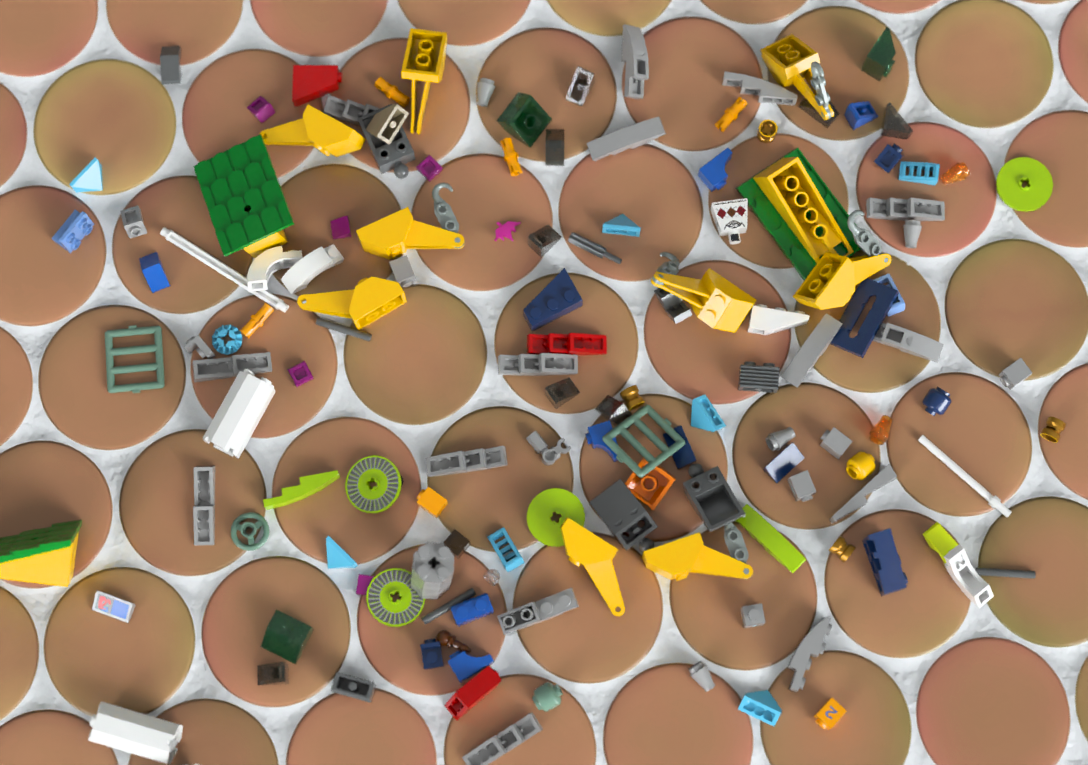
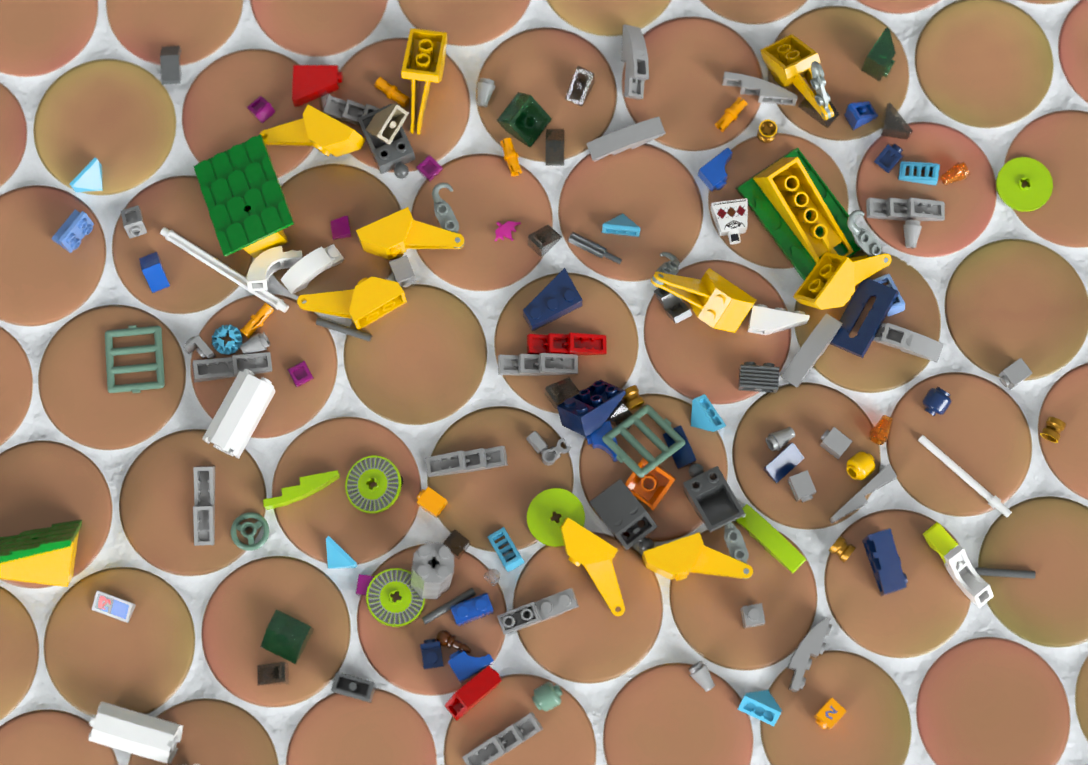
none -> light grey cone [240,332,270,354]
none -> dark blue slope [557,380,626,437]

